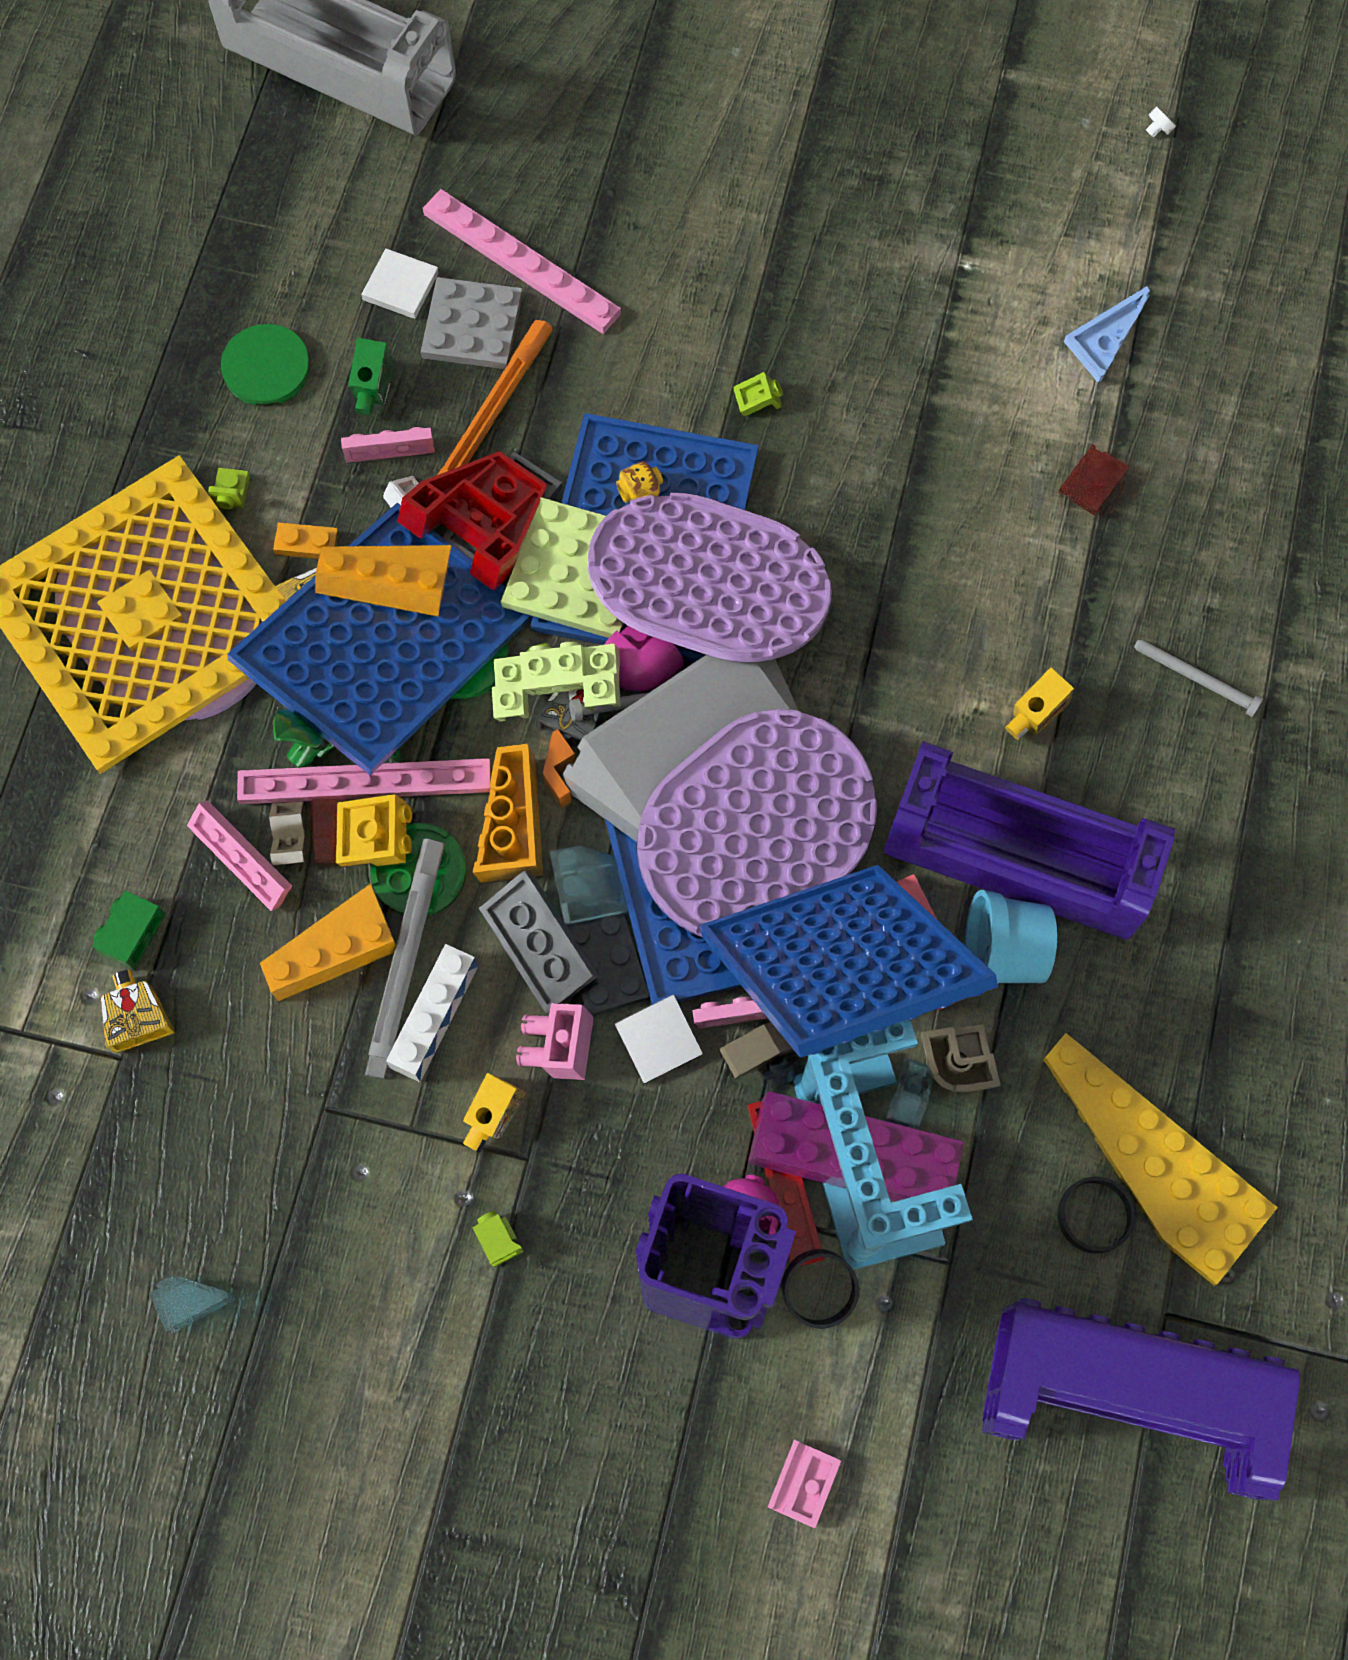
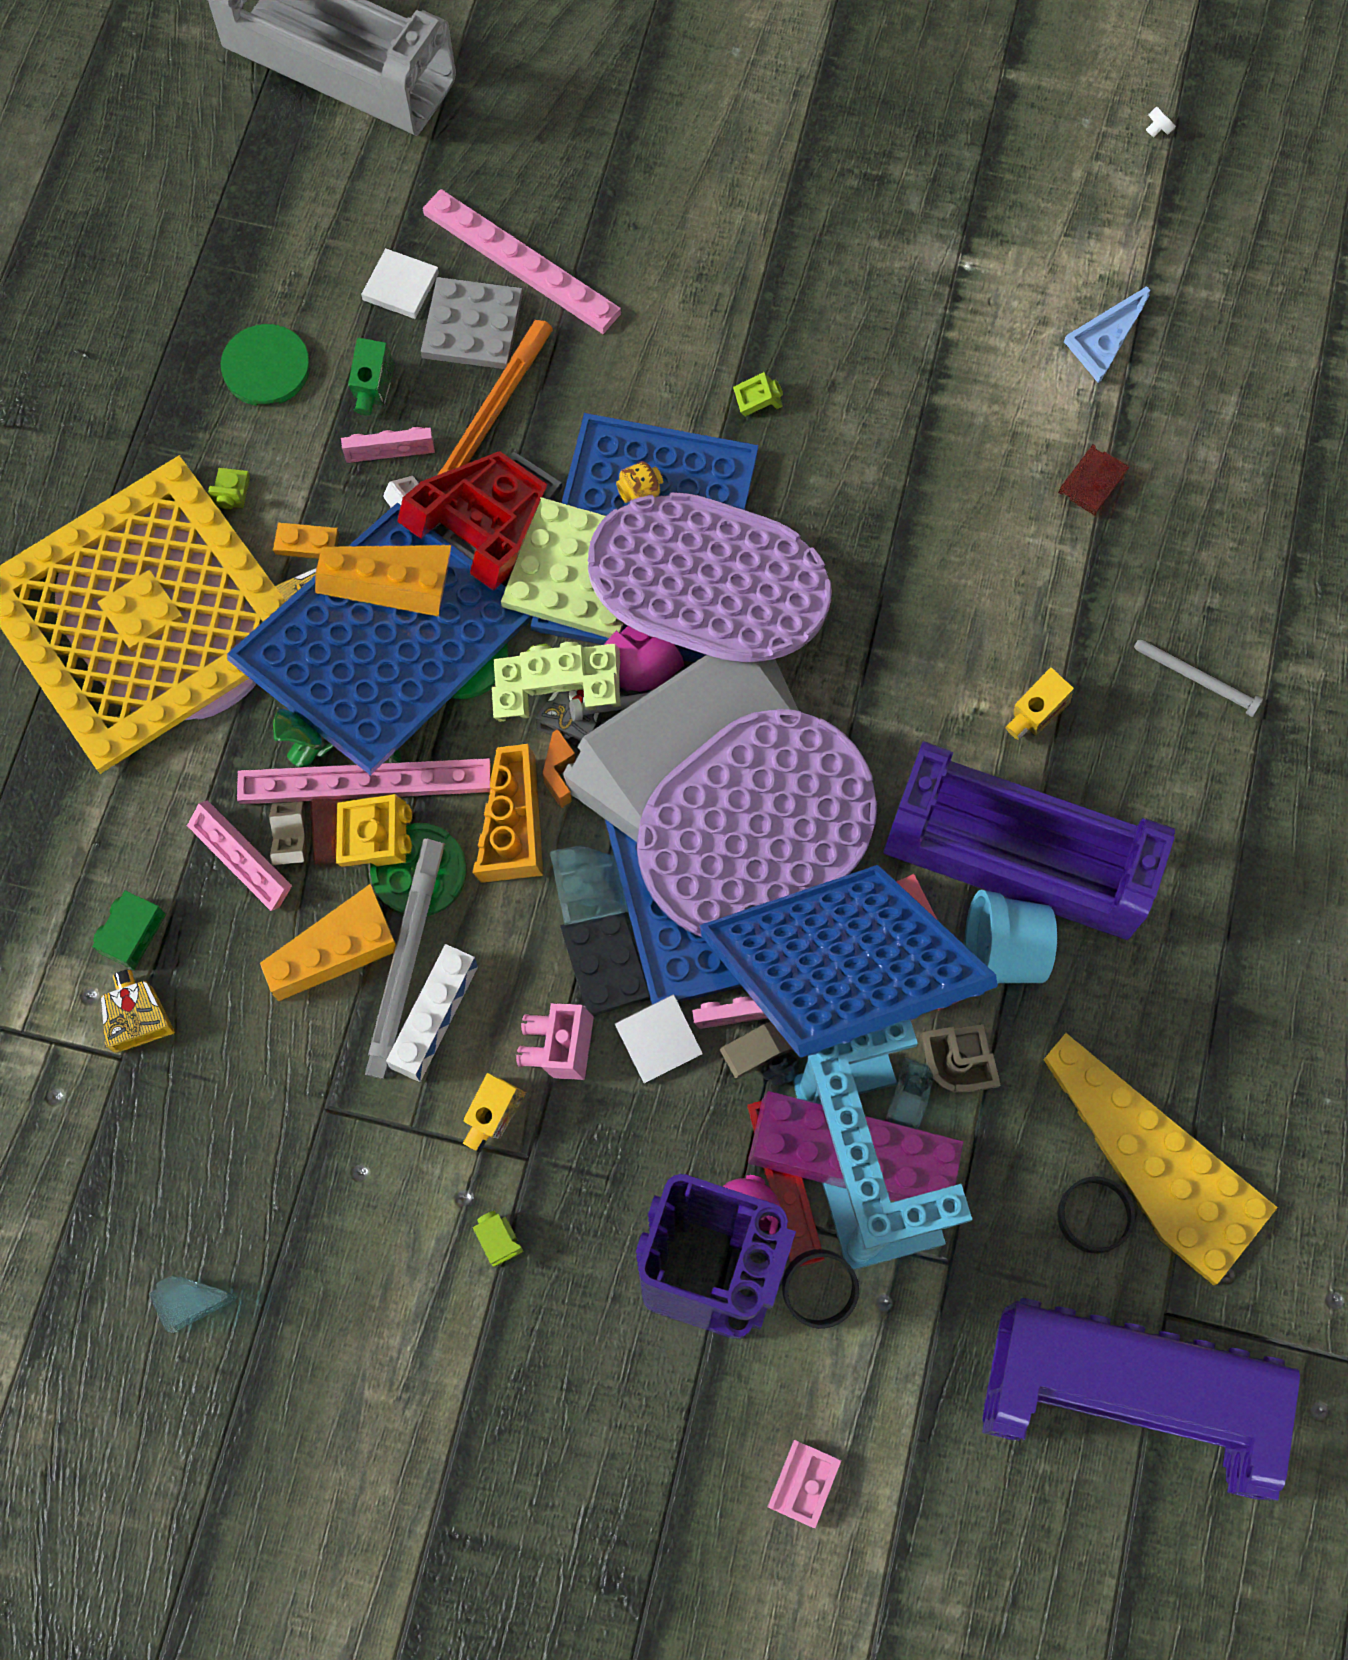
plate [479,870,599,1014] -> none

